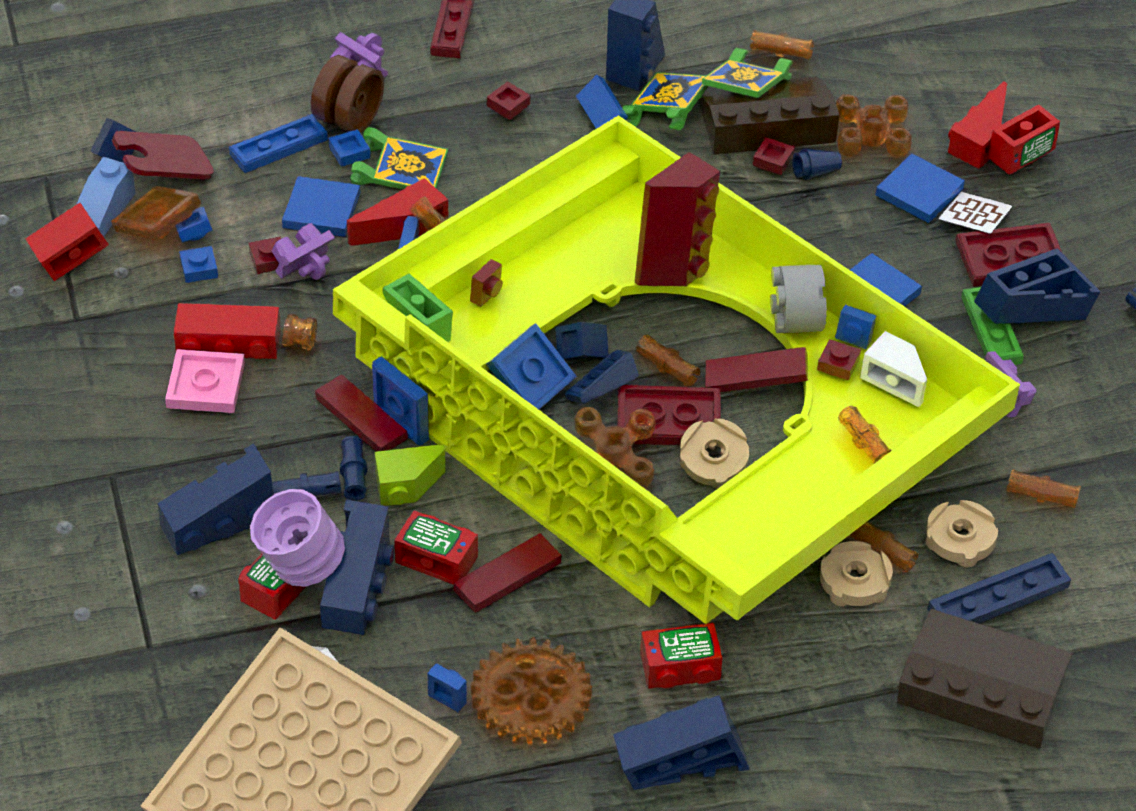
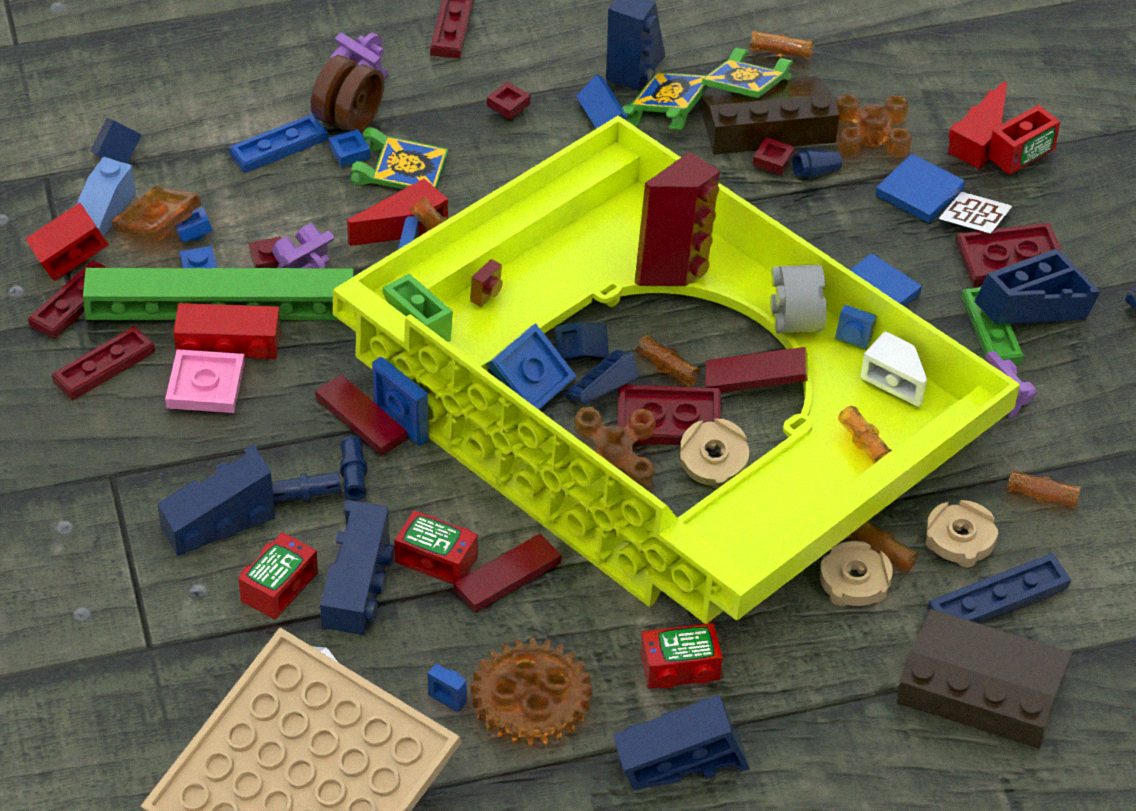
dark red piece [112,131,214,179] -> none
lavender wheel [250,489,345,586] -> none
blue tile [282,176,360,237] -> none
clear orange wheel [282,314,318,351] -> none
lime slope [375,444,446,506] -> none
dark red plate [817,339,861,380] -> none
none -> dark red tile [28,260,107,339]
none -> dark red tile [52,326,155,401]
none -> bright green brick [83,268,353,320]

